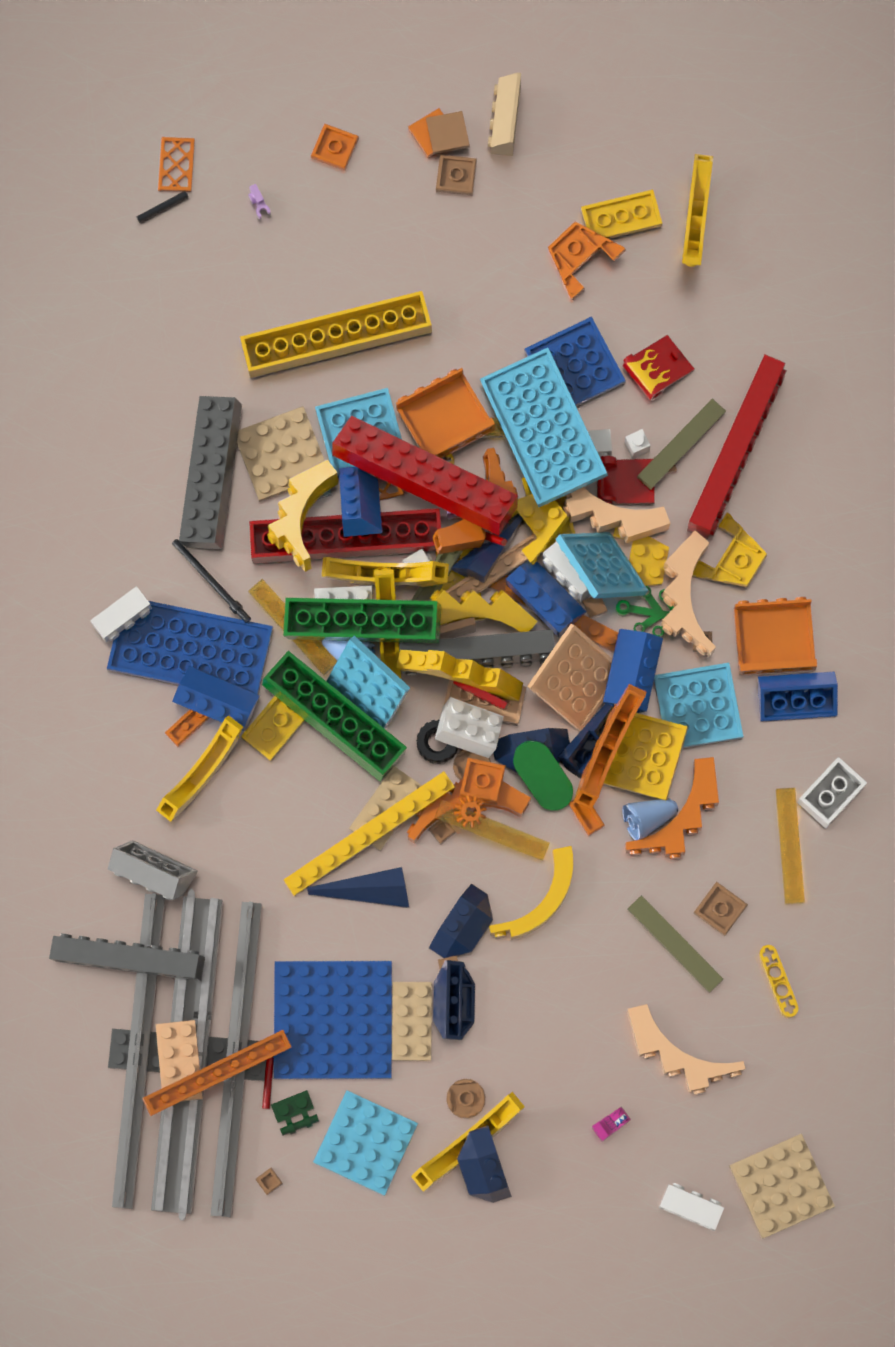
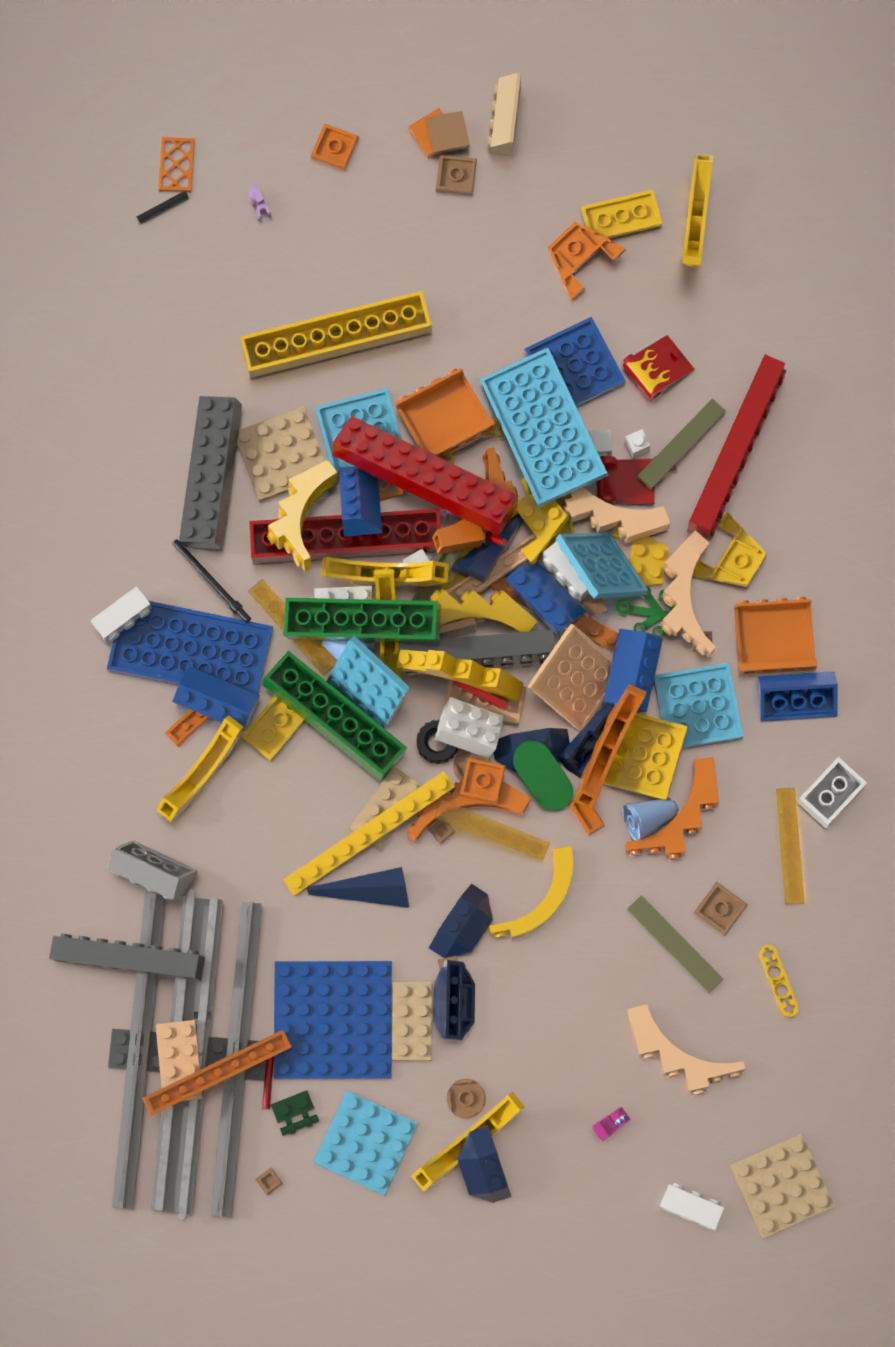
orange gear [453,794,487,828] -> none

